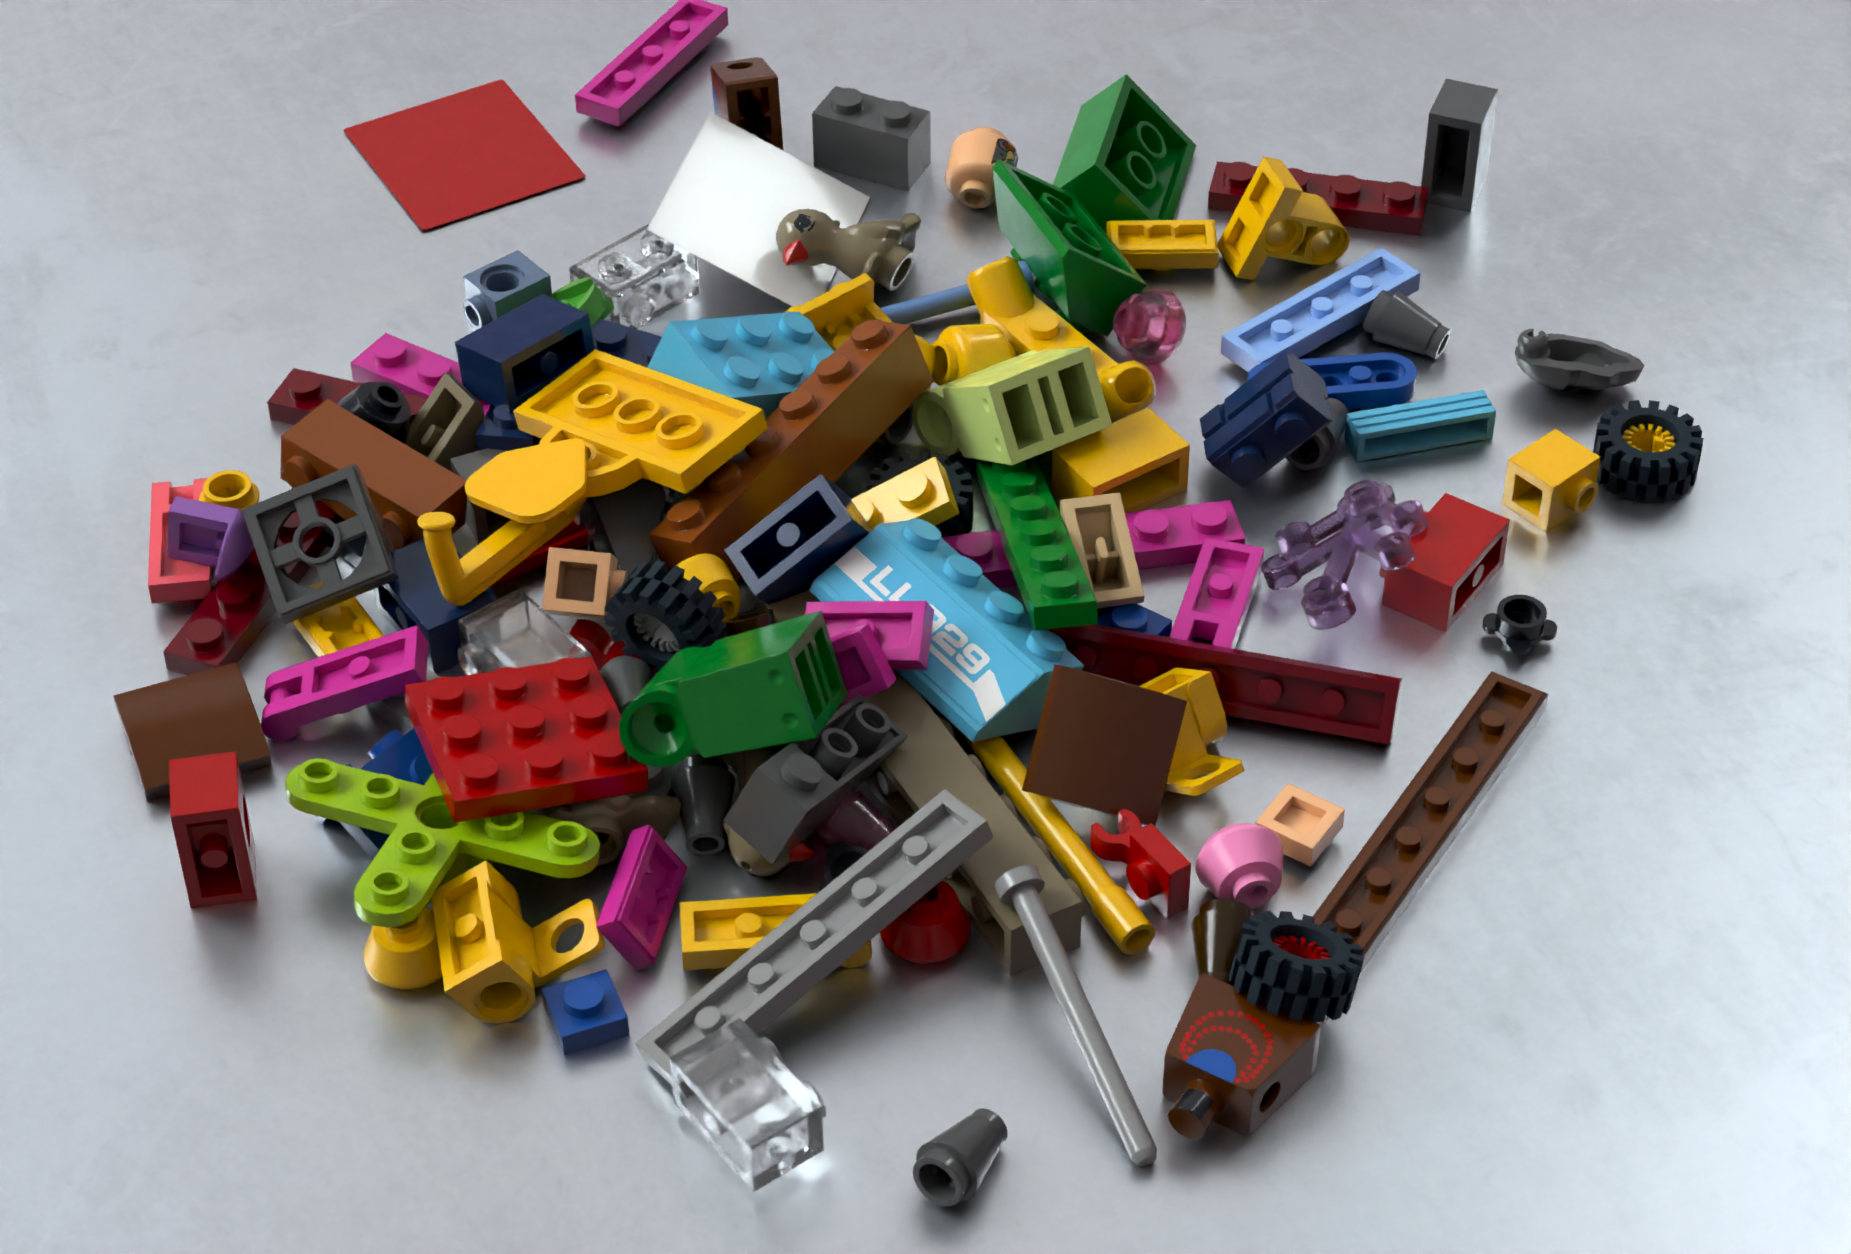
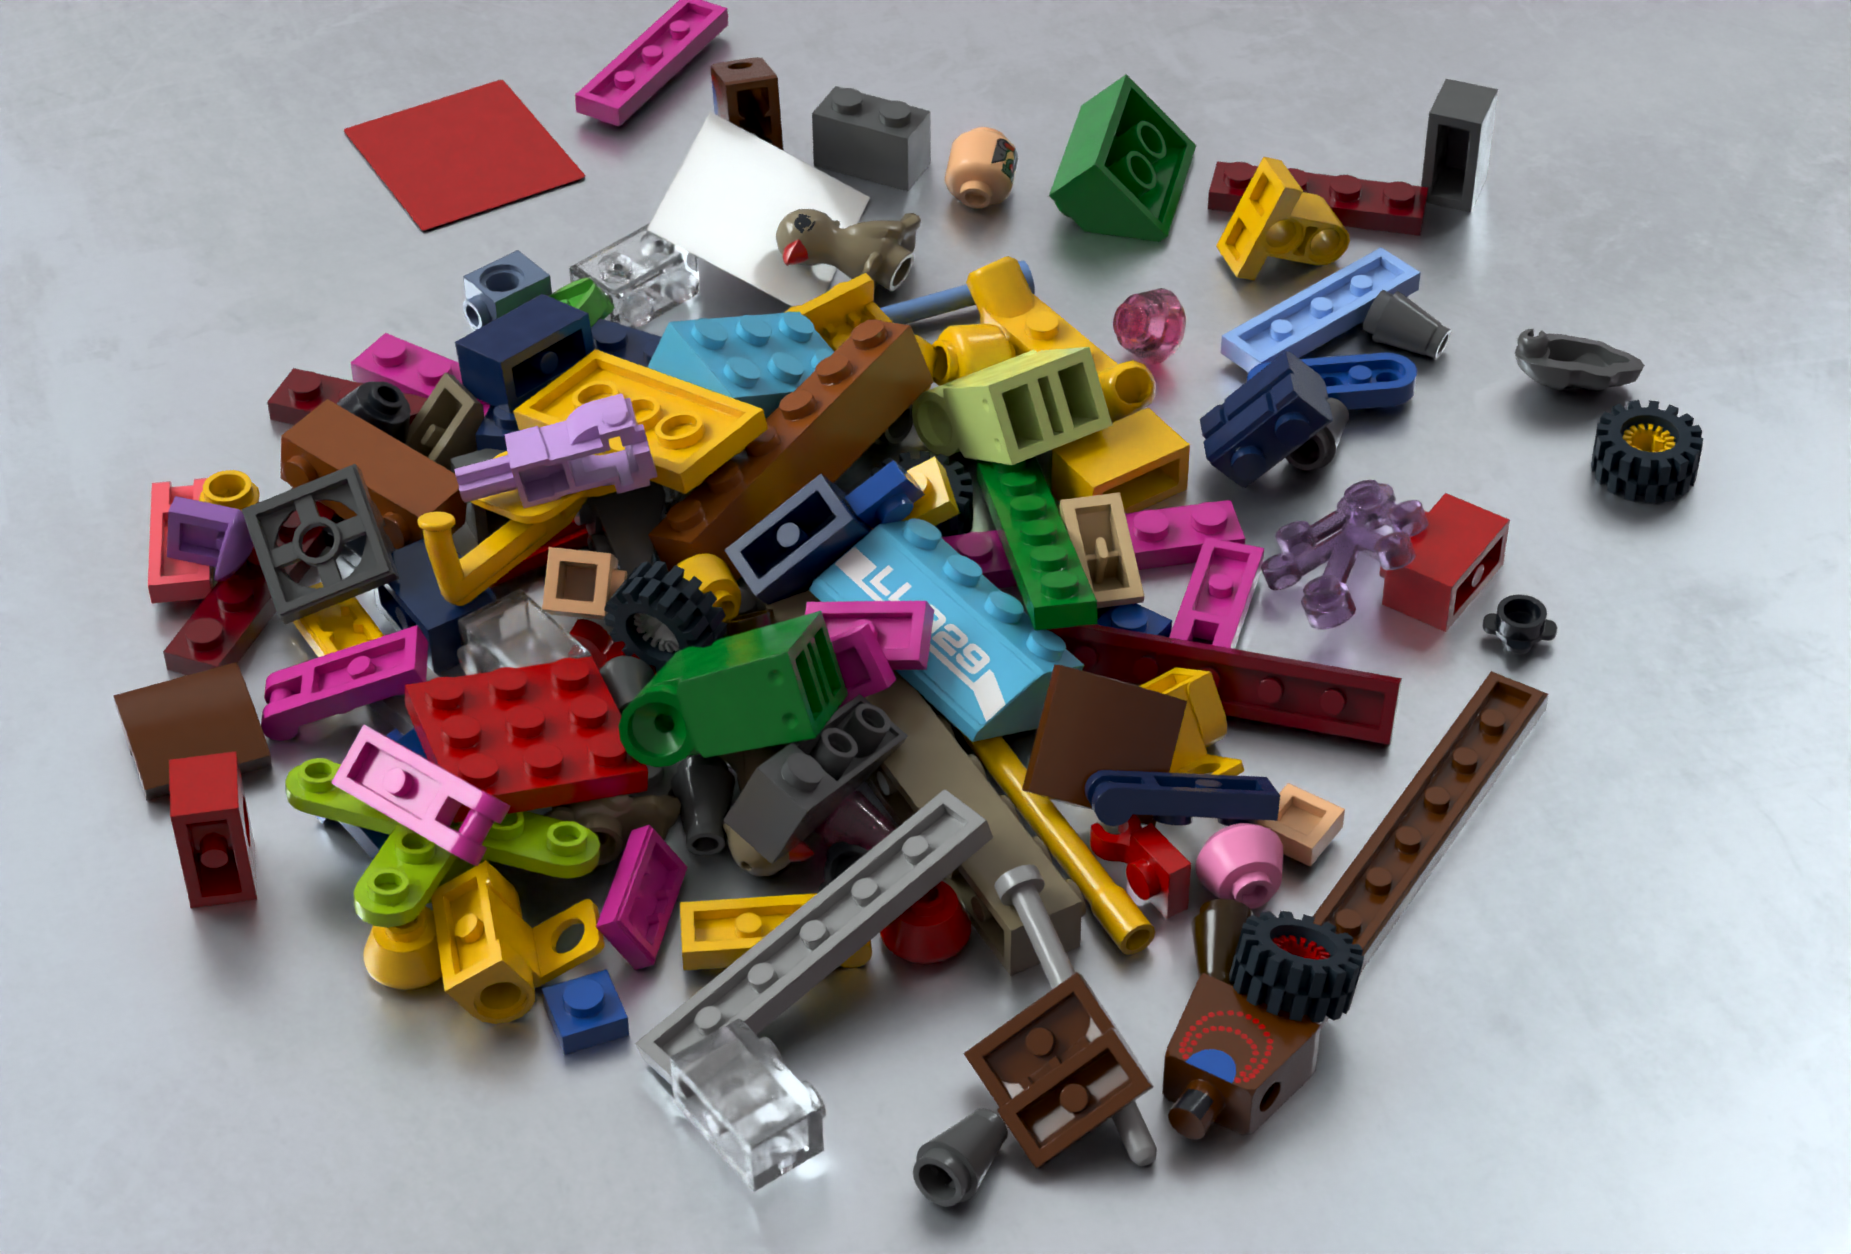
green slope [992,159,1147,337] -> none
yellow plate [1106,220,1219,271] -> none
medium azure piece [1344,390,1496,463] -> none
yellow brick [1502,429,1601,533] -> none
none -> plate [331,725,511,866]
none -> lavender piece [454,393,658,508]
none -> blue plate [844,460,925,529]
none -> reddish brown slope [963,972,1154,1169]
none -> dark blue plate [1085,770,1280,826]

